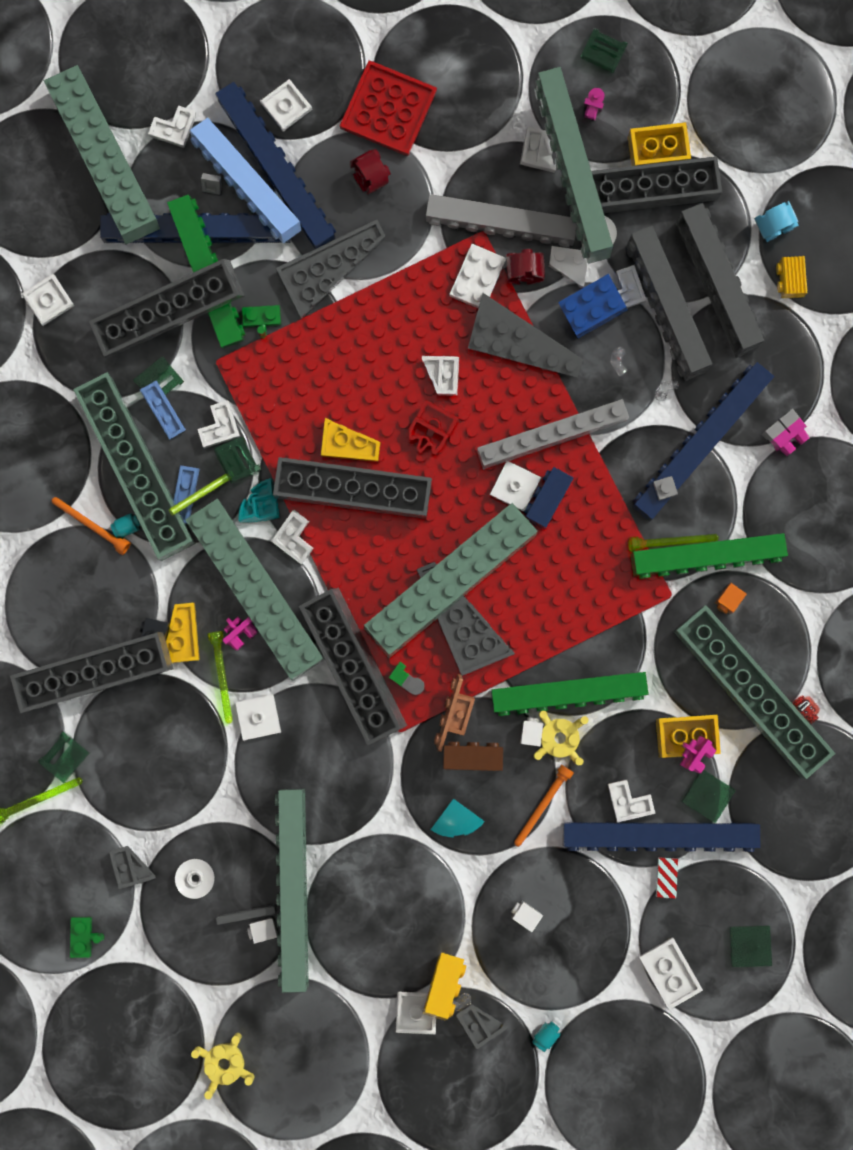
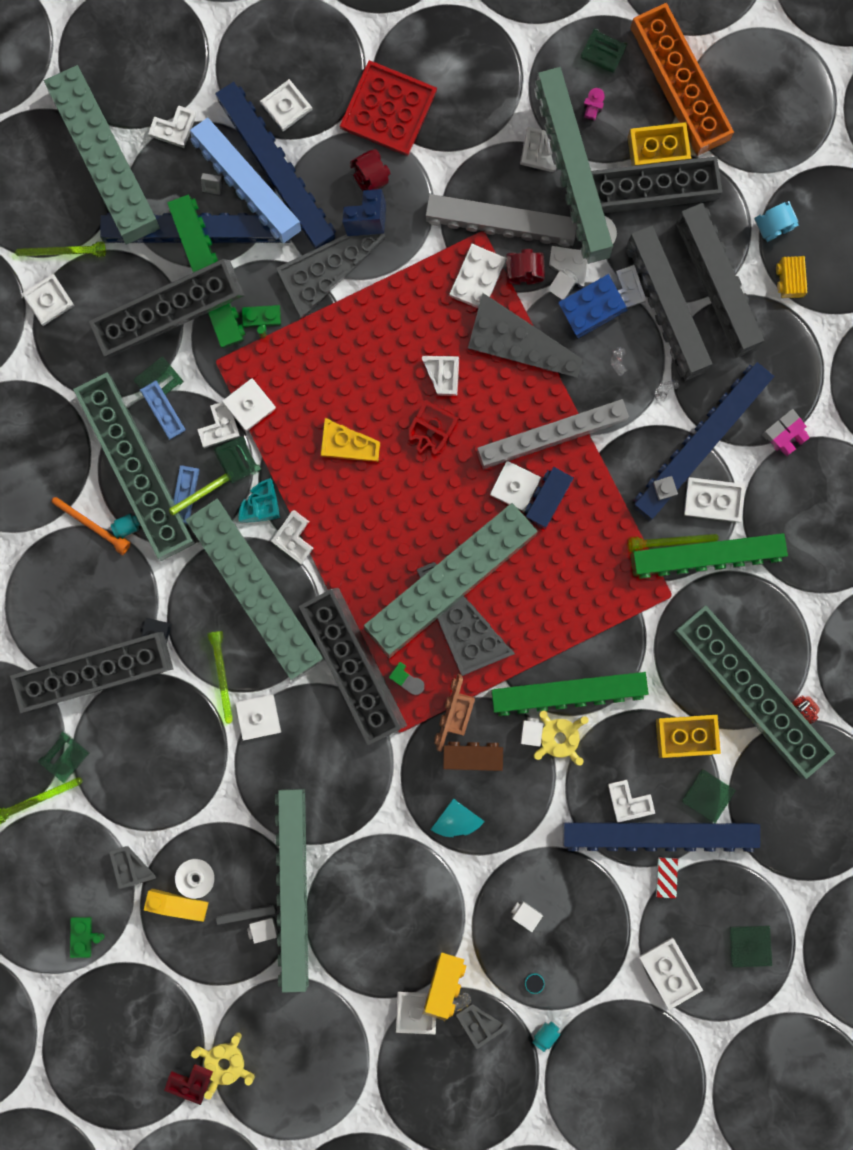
yellow wing [166,603,200,663] -> none
dark pink hips [223,617,258,651] -> none
dark grey brick [273,457,432,519] -> none
orange piece [514,764,574,847] -> none
dark pink hips [680,736,716,774] -> none
orange brick [715,583,747,614] -> none
none -> clear neon green piece [15,241,106,257]
none -> yellow slope [144,889,209,922]
none -> dark red plate [164,1064,213,1105]
none -> white plate [222,378,276,432]
none -> dark blue brick [342,189,386,236]
none -> black tile [525,973,545,994]
none -> white brick [548,269,578,300]
none -> orange brick [630,3,734,156]
none -> white plate [684,477,746,523]

